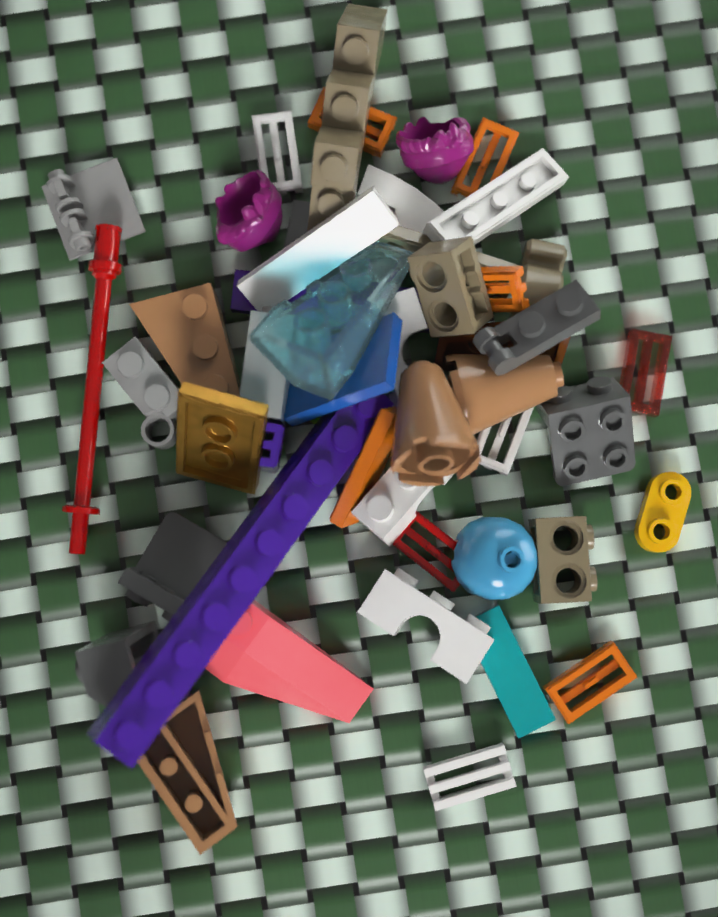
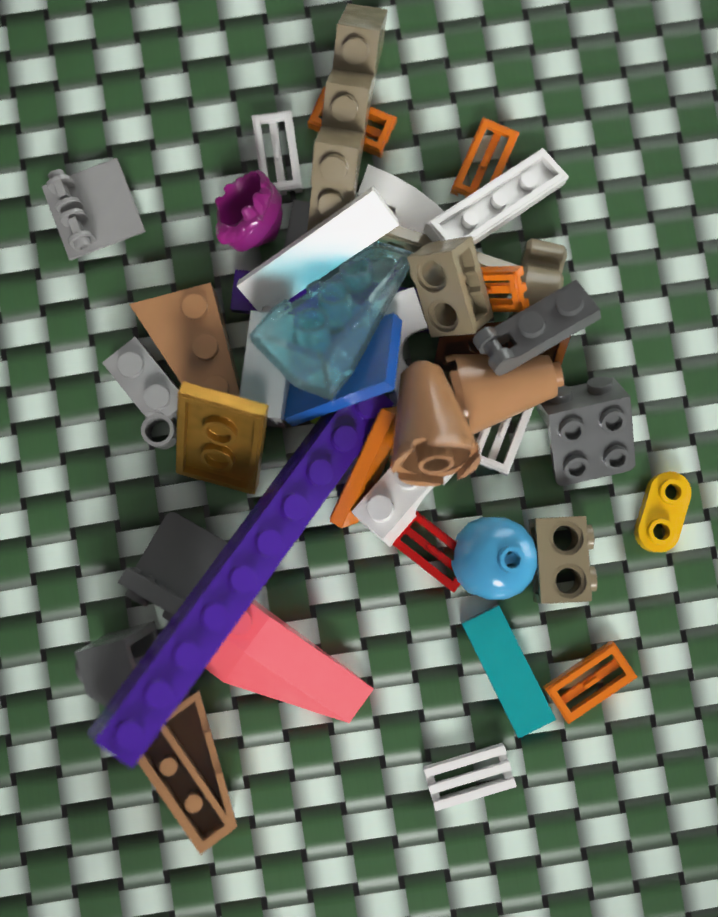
red bar [62,224,122,554] -> none
dark purple tile [259,422,285,474] -> none
white arch [358,568,494,684] -> none
magenta hair [396,117,474,184] -> none
clear red tile [620,328,672,417] -> none

